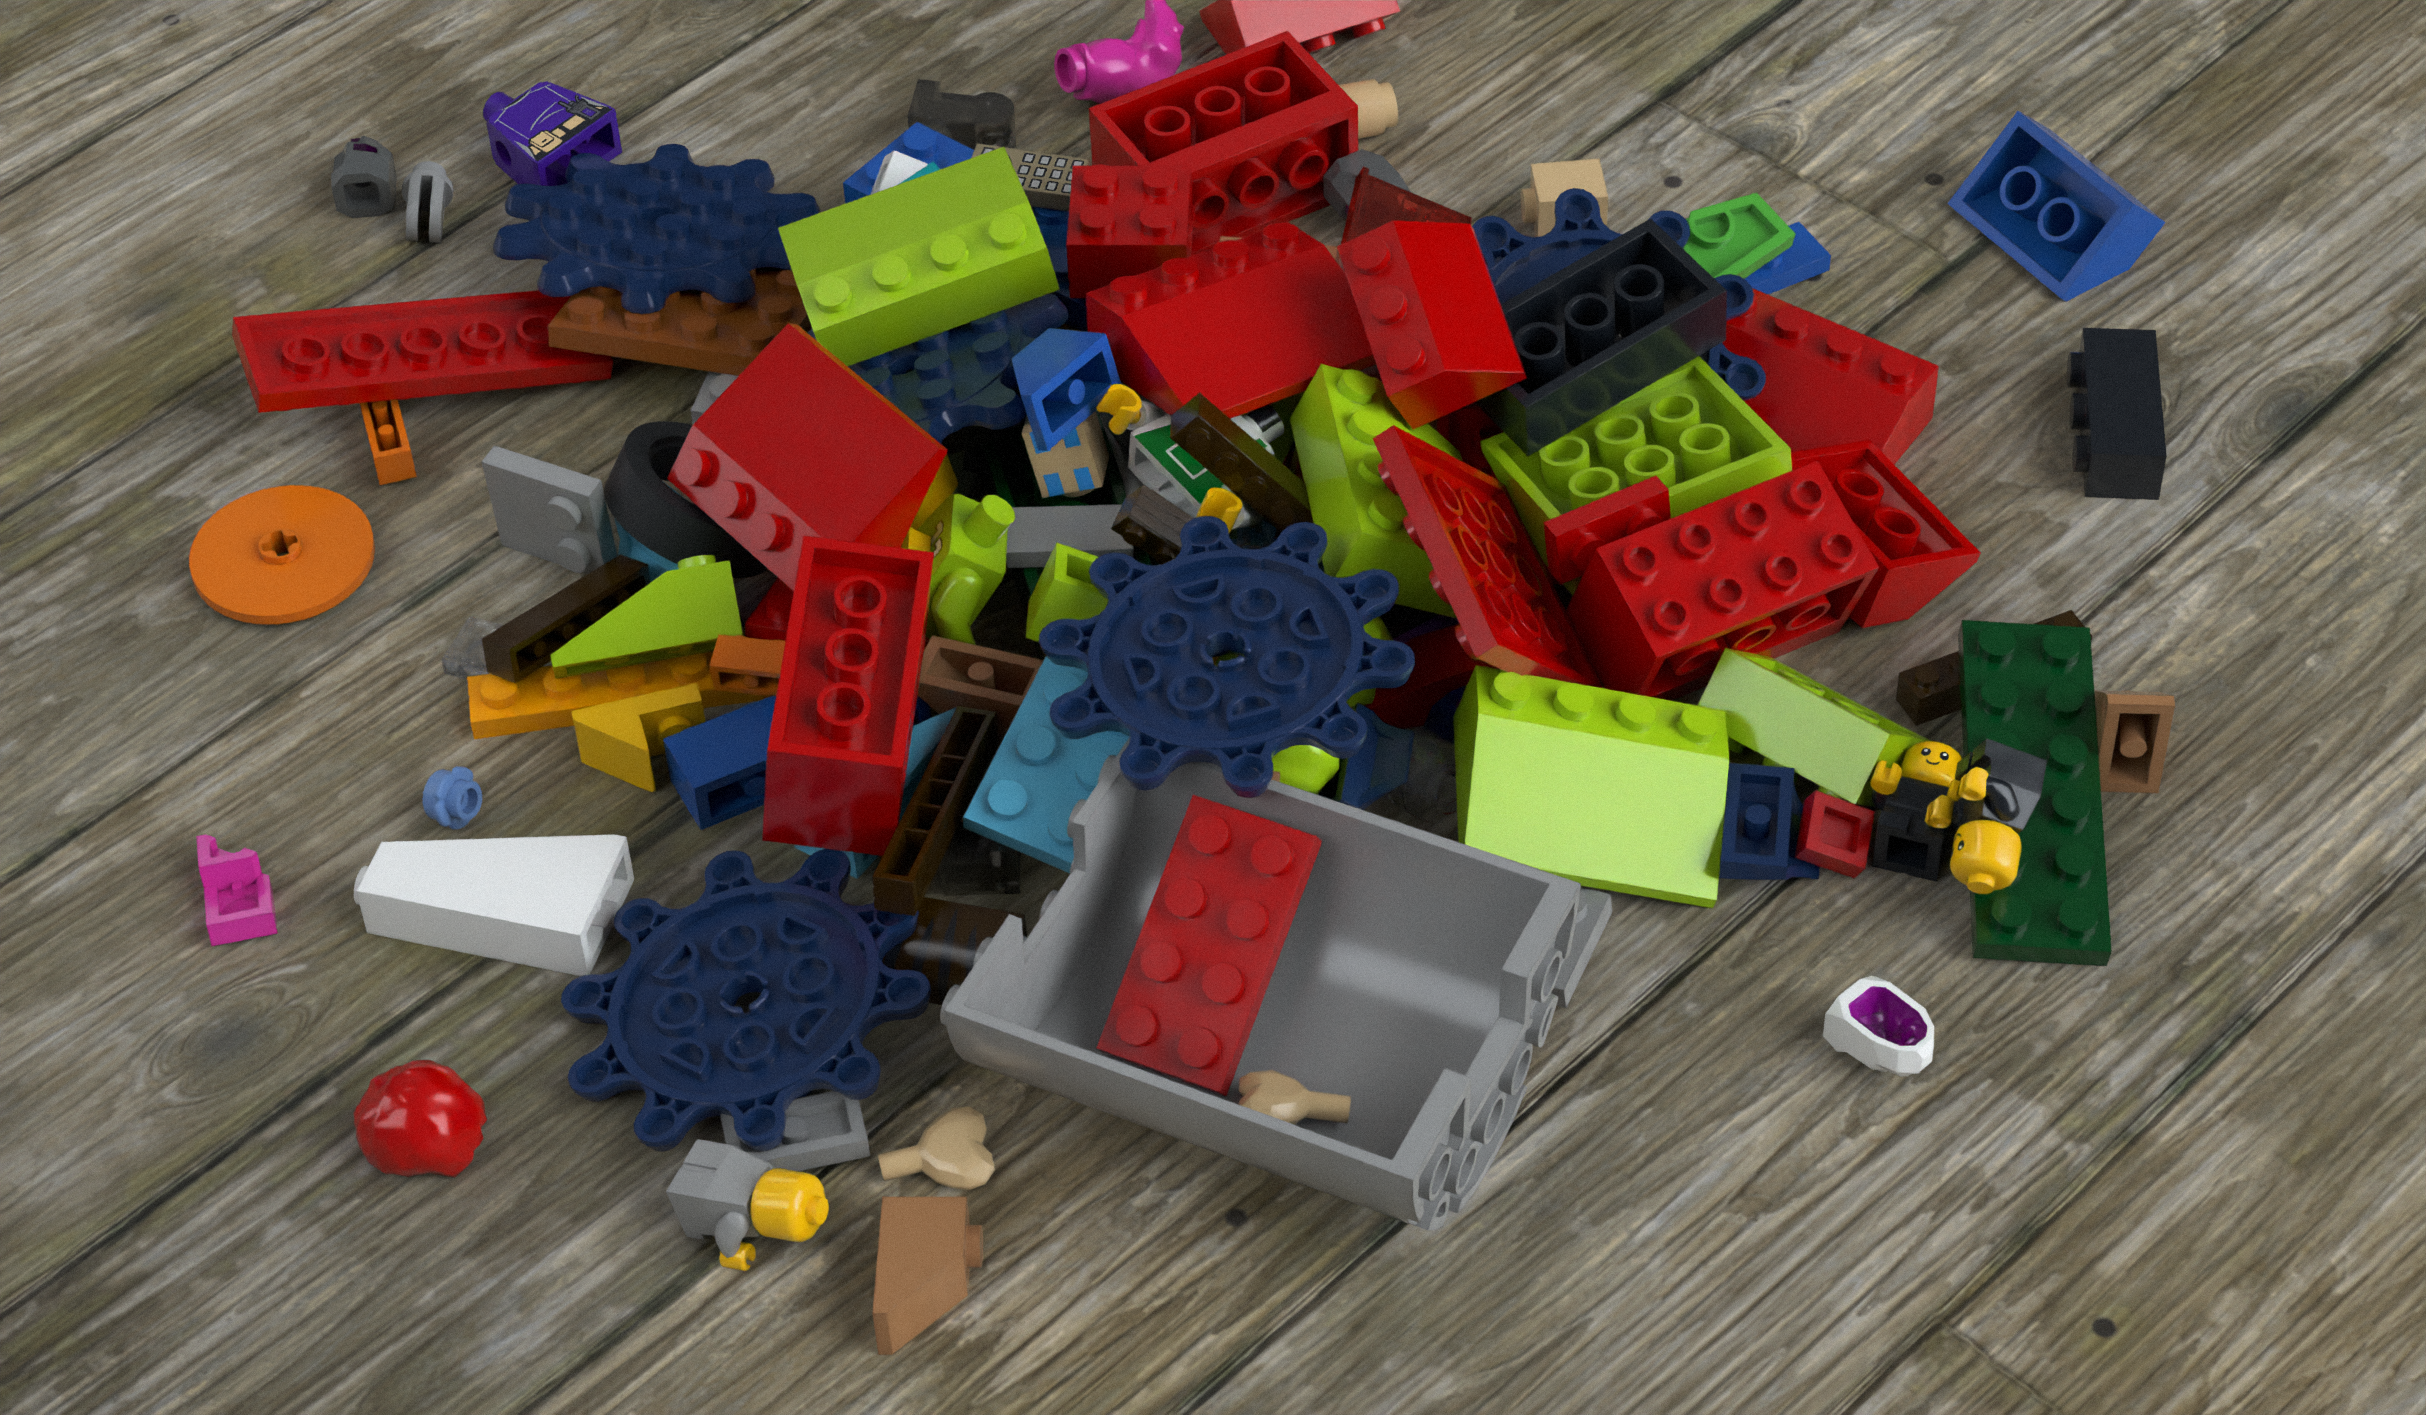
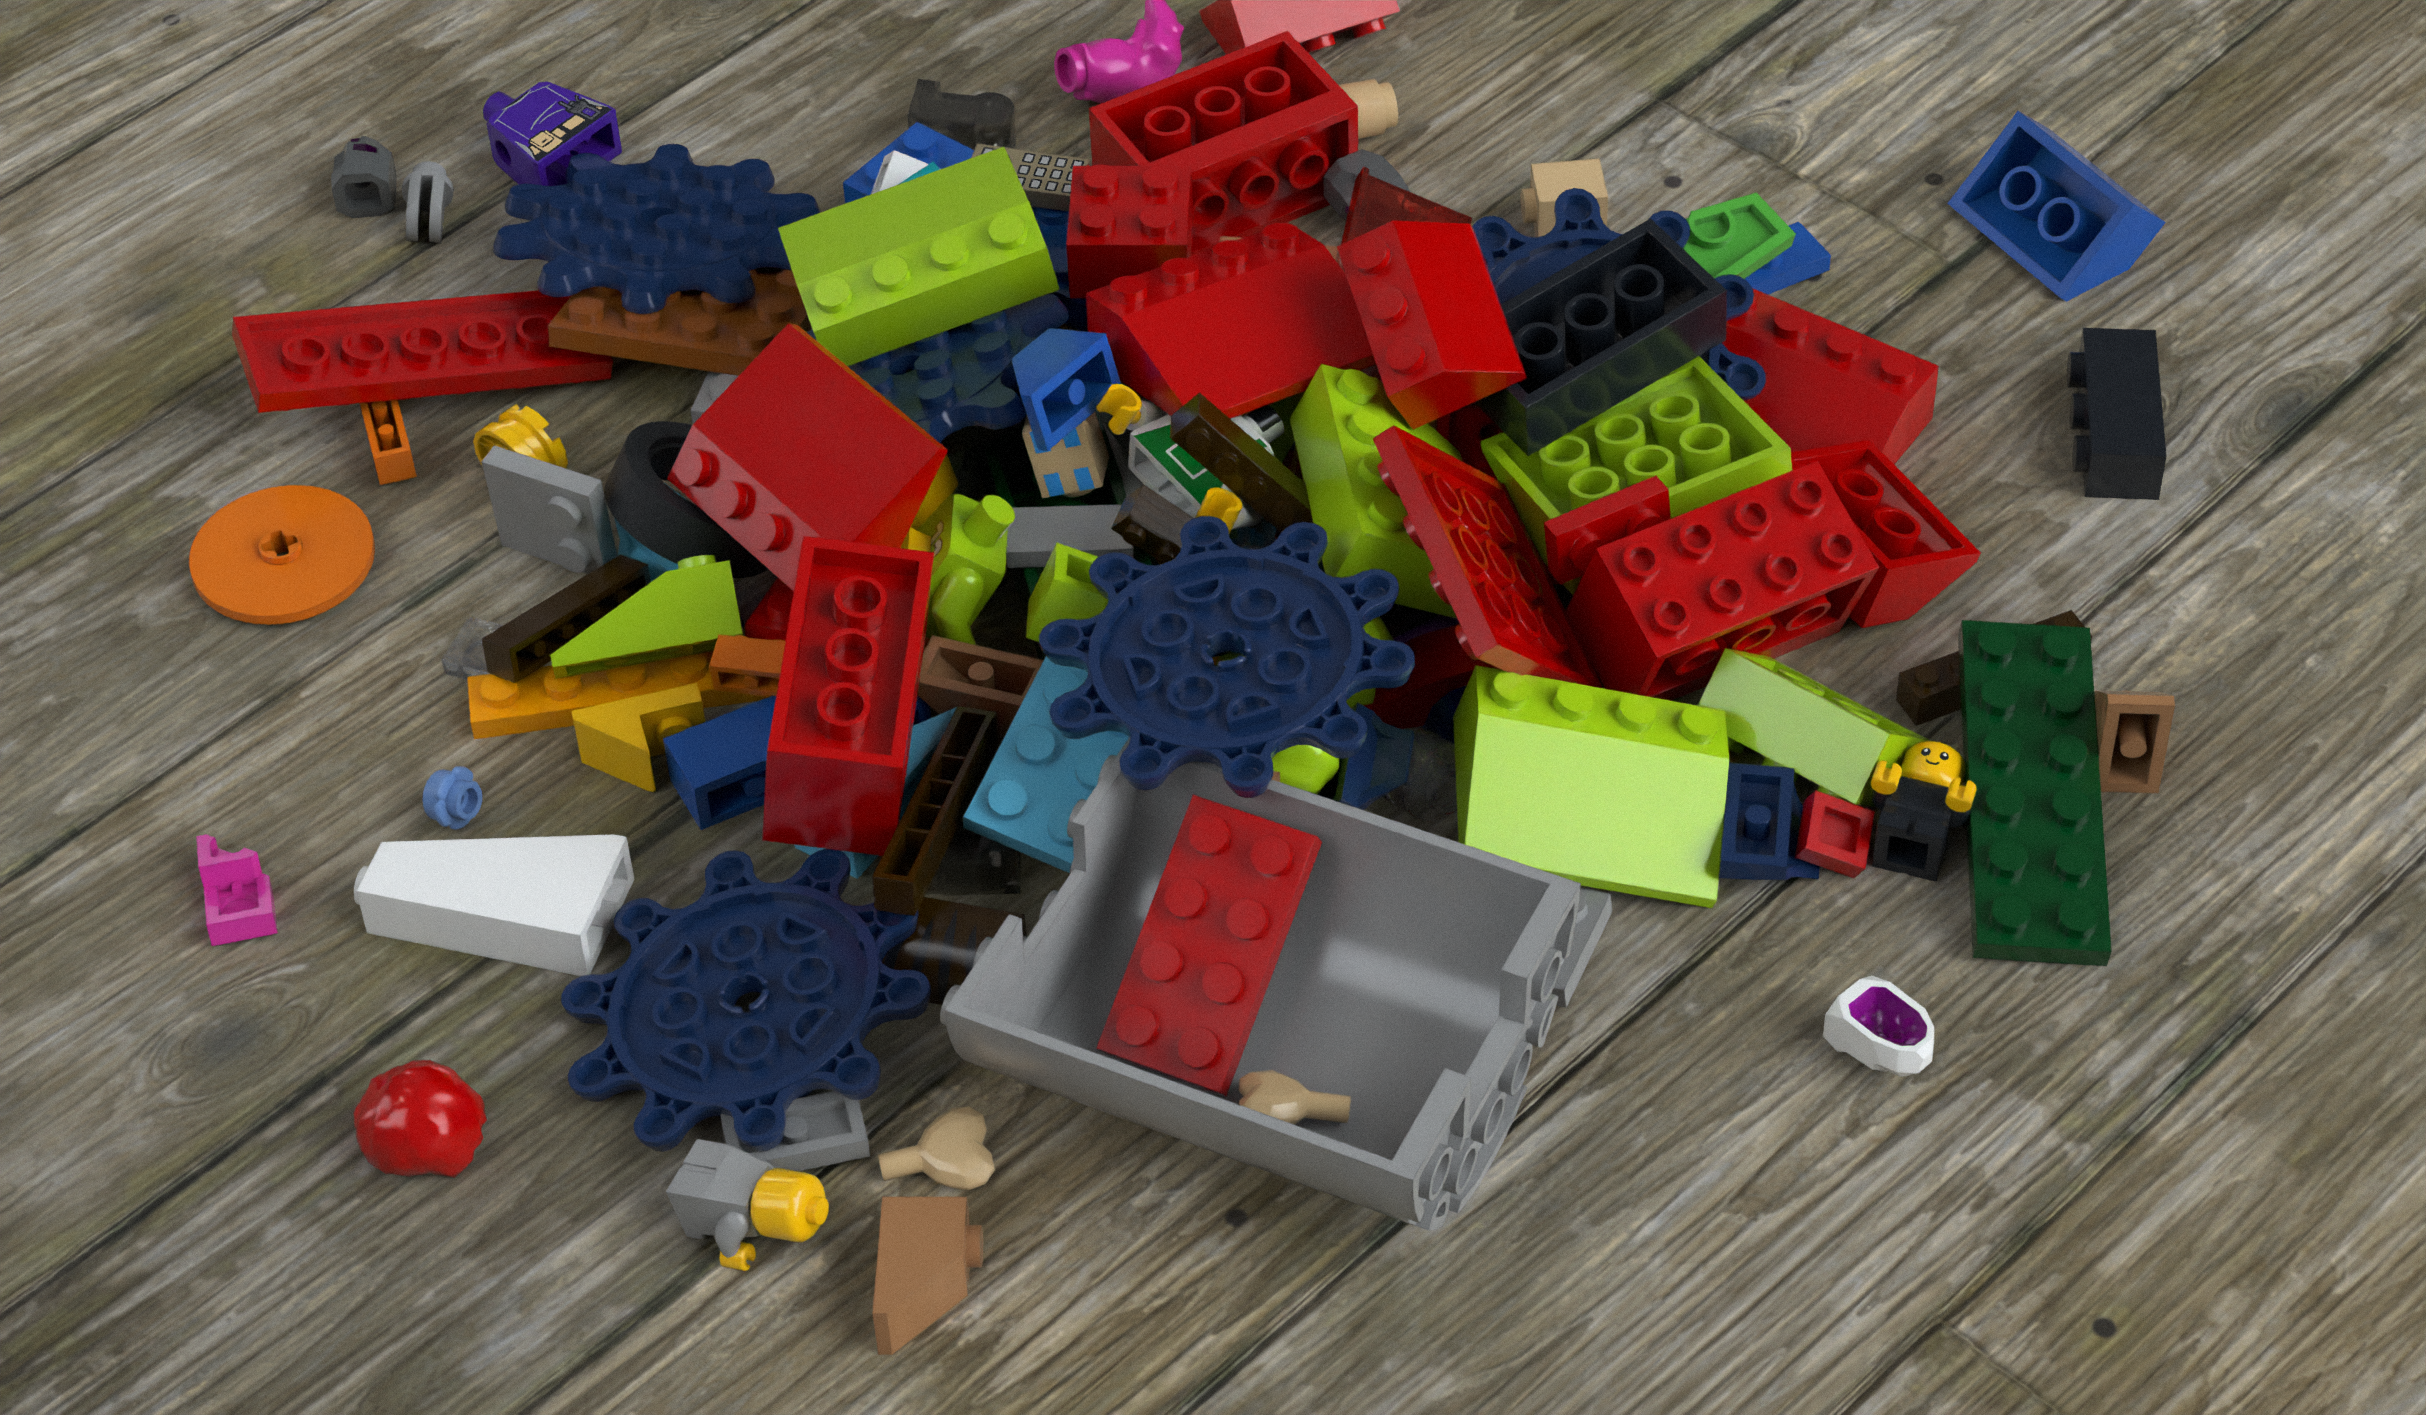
piece [1925,739,2047,894] -> none
none -> yellow wheel [473,404,568,469]

